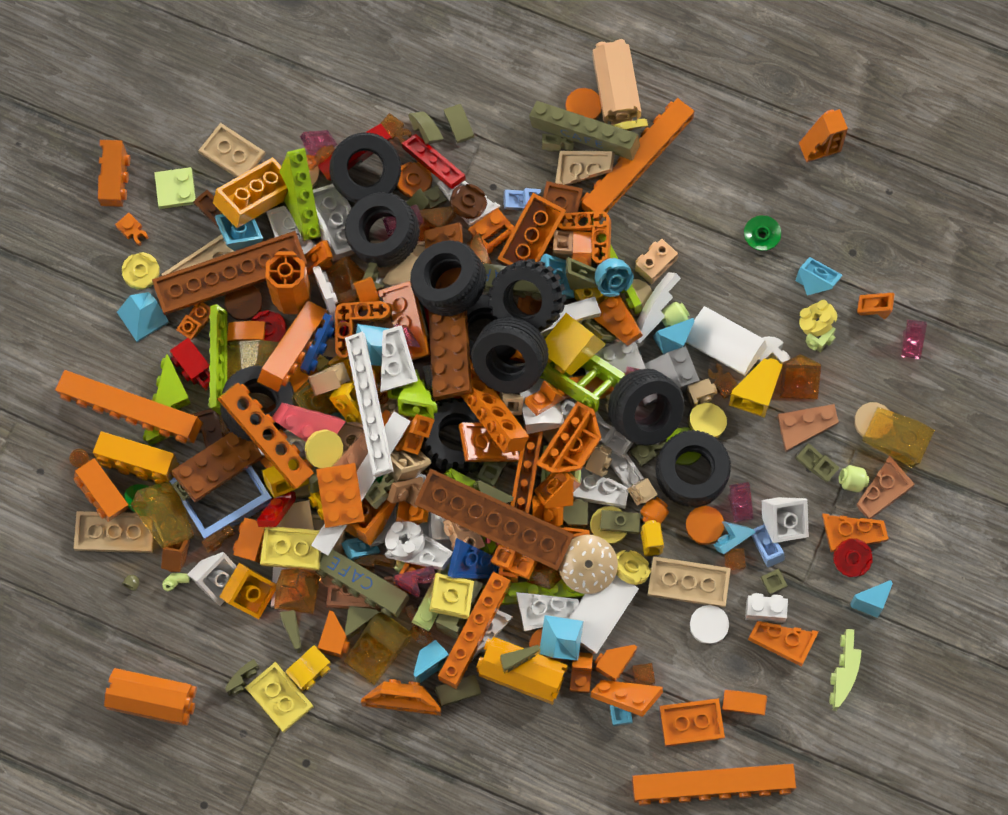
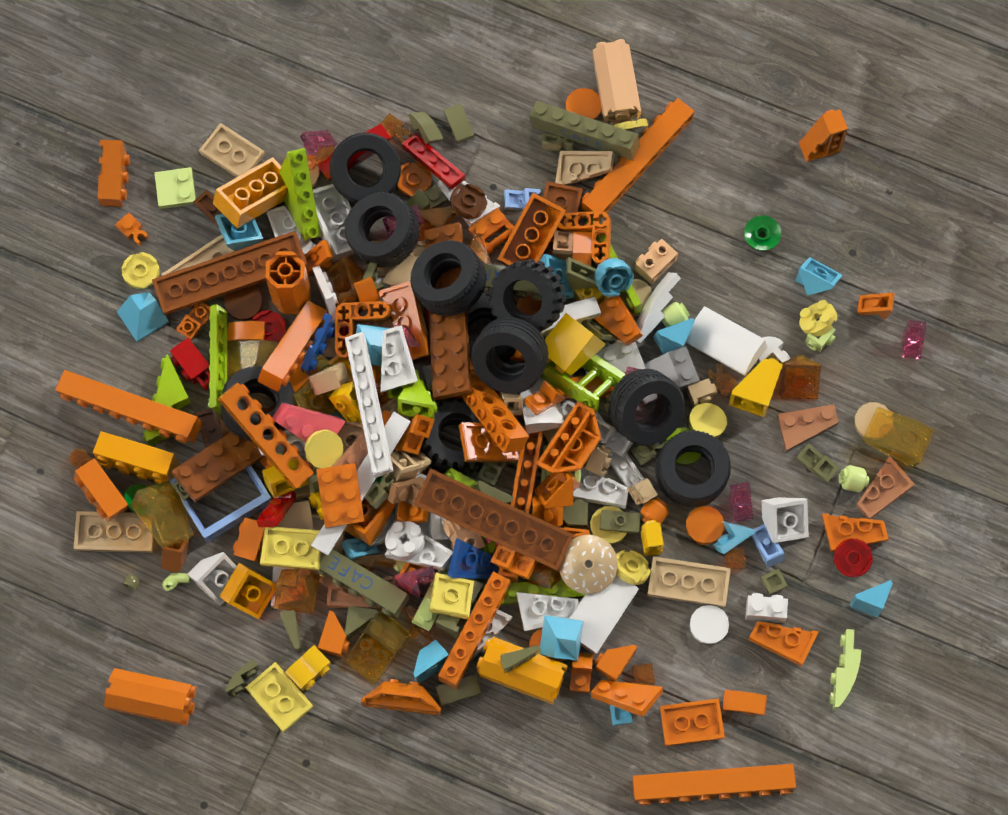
clear orange plate [201,524,235,552] -> none

